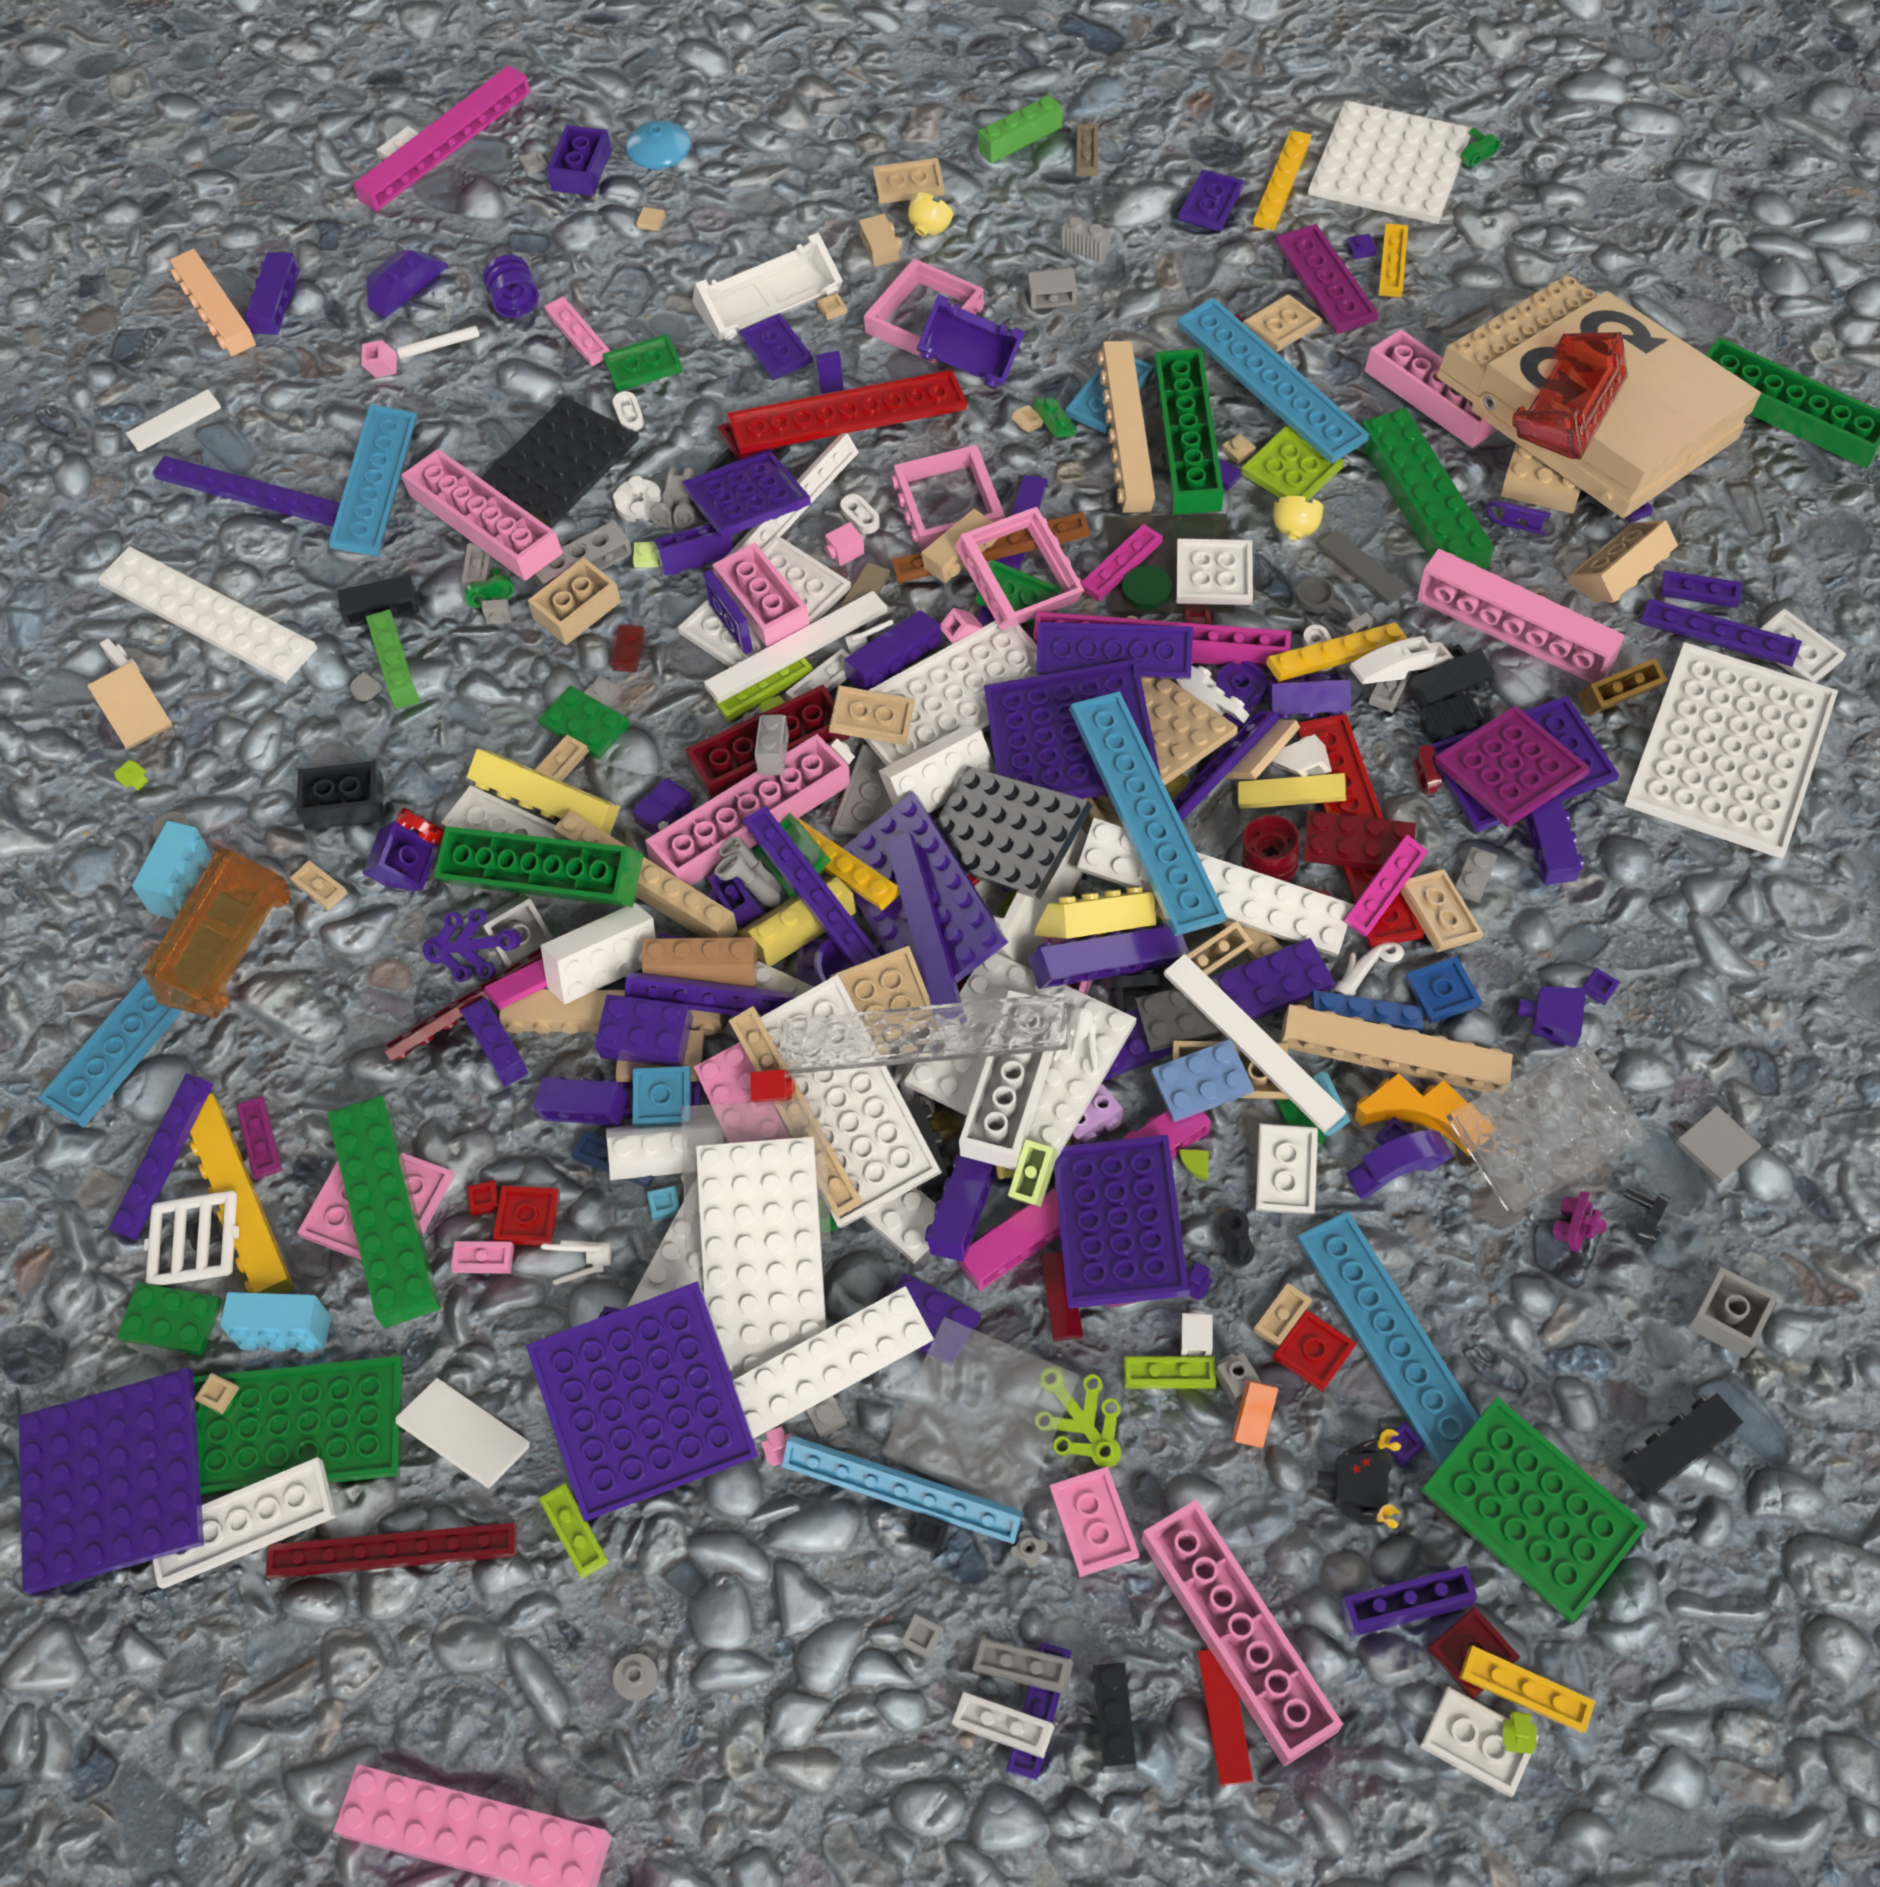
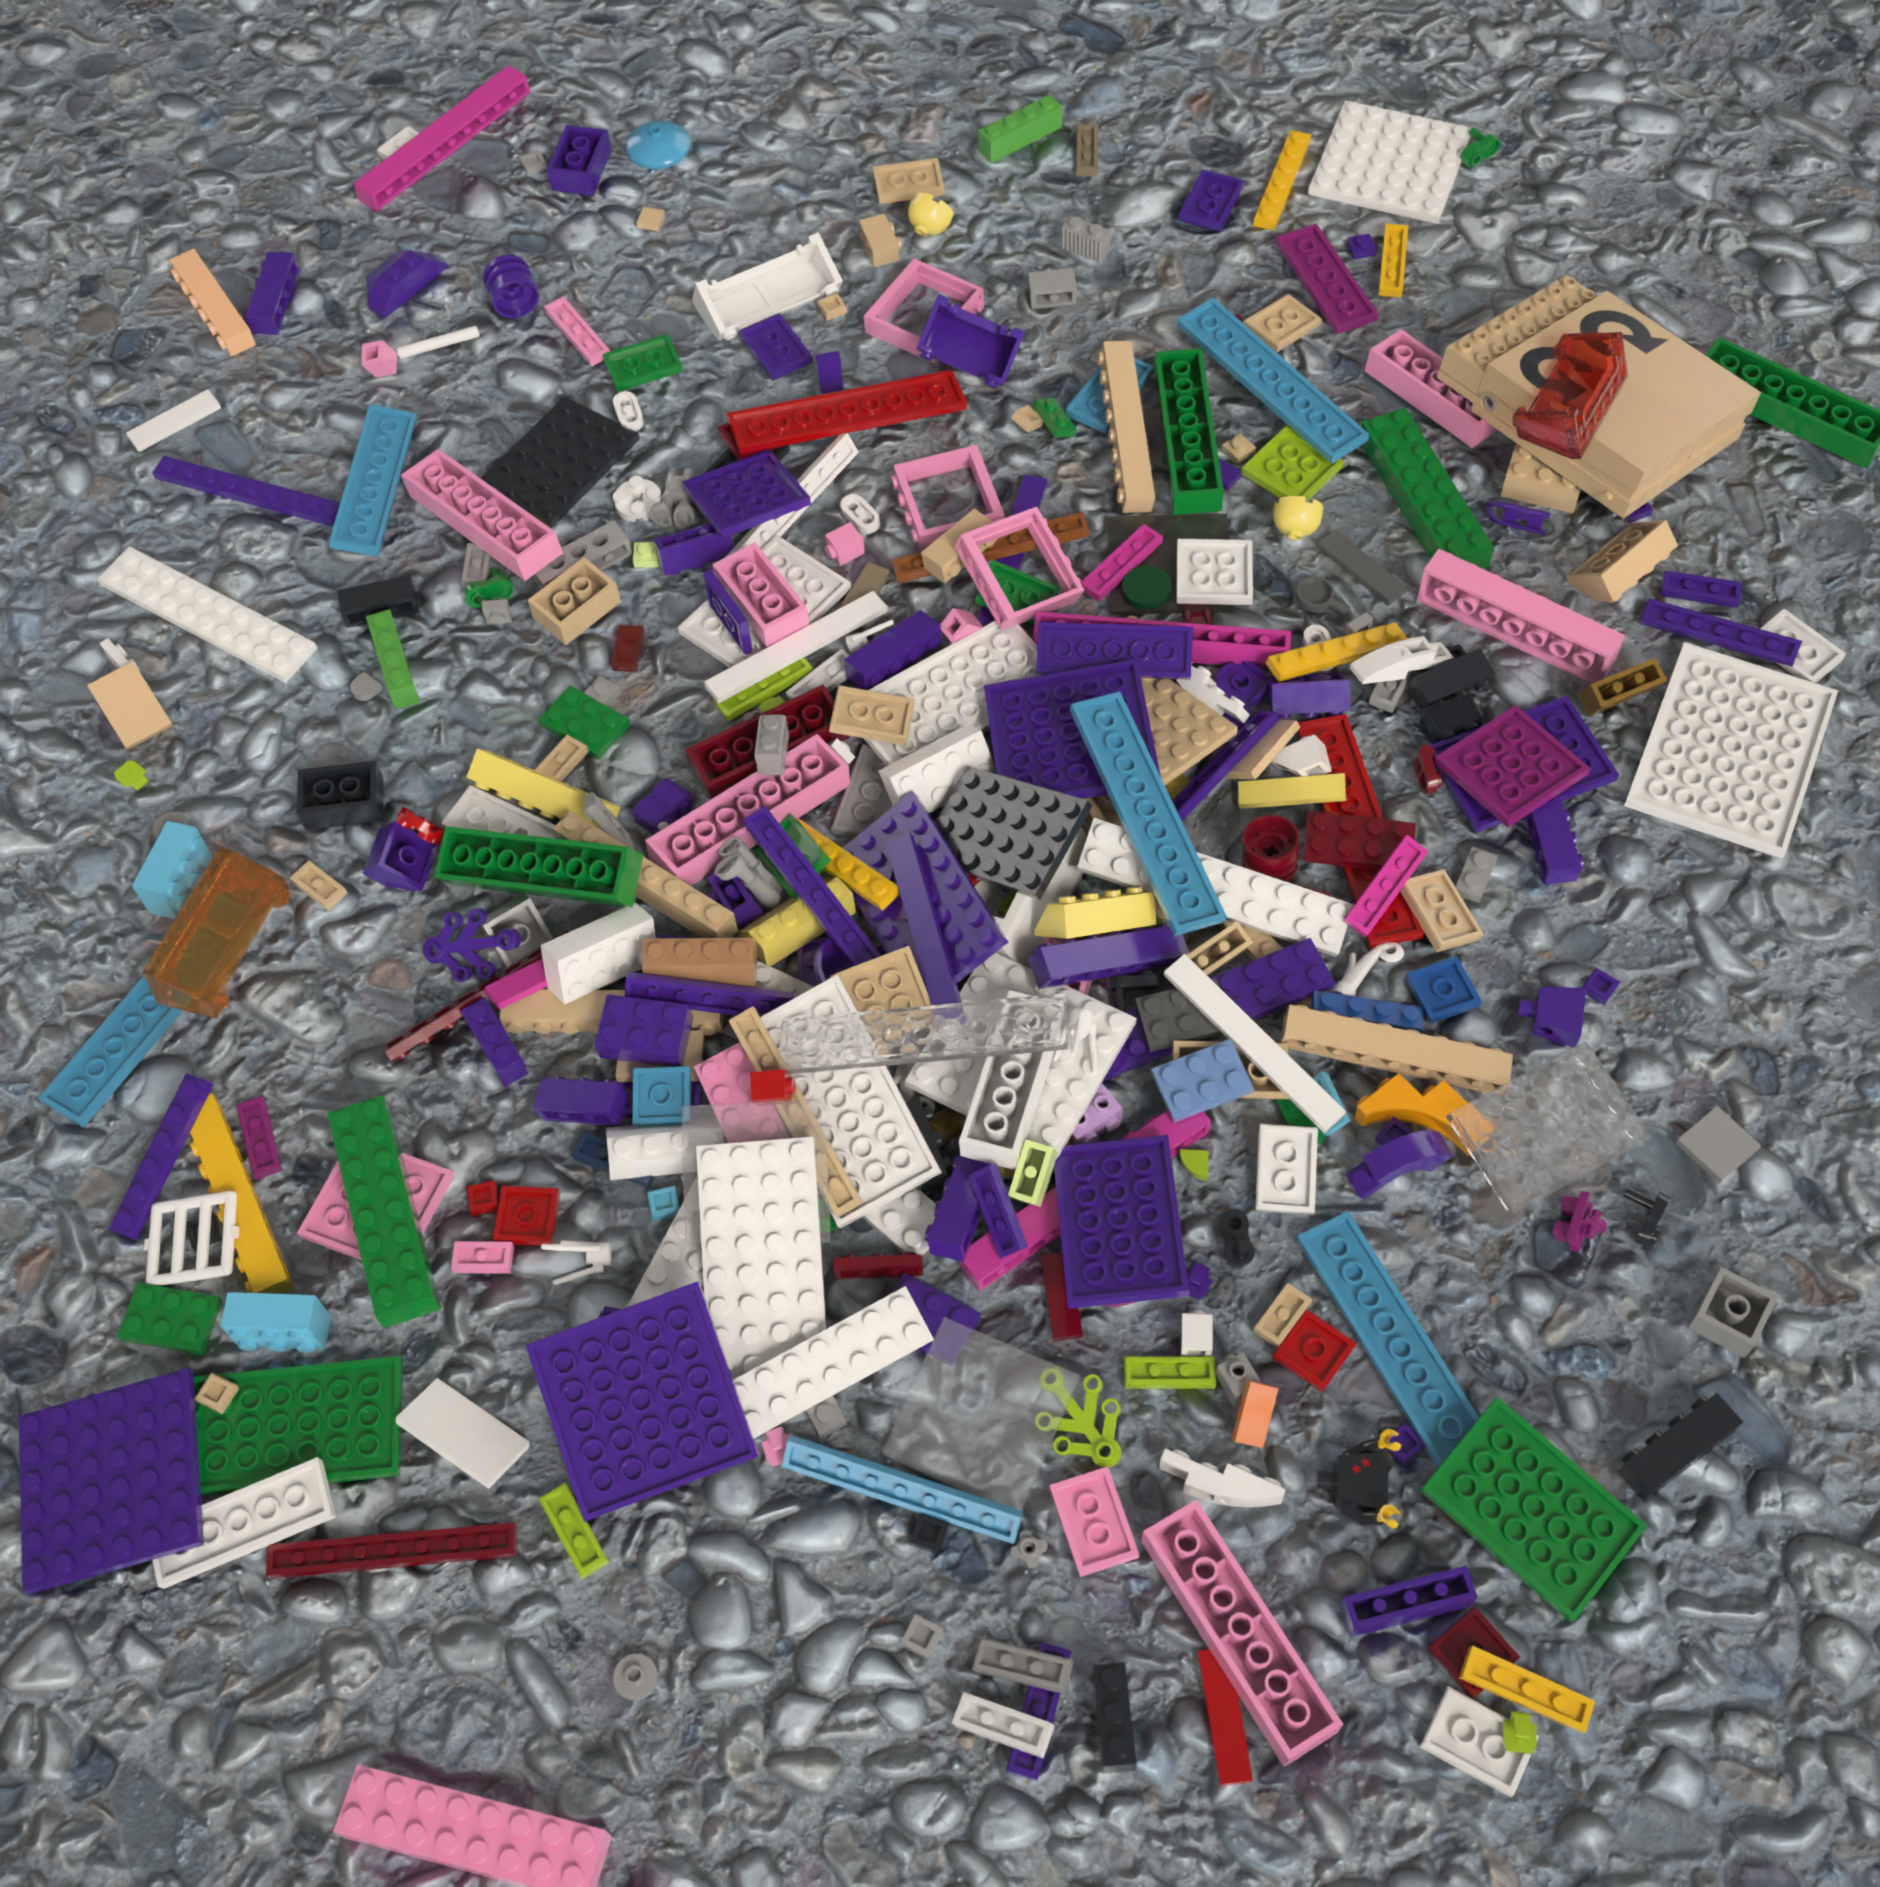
none -> light grey hinge [584,792,635,850]
none -> dark red plate [834,1252,924,1280]
none -> dark purple plate [969,1164,1028,1259]
none -> white slope [1159,1449,1286,1507]

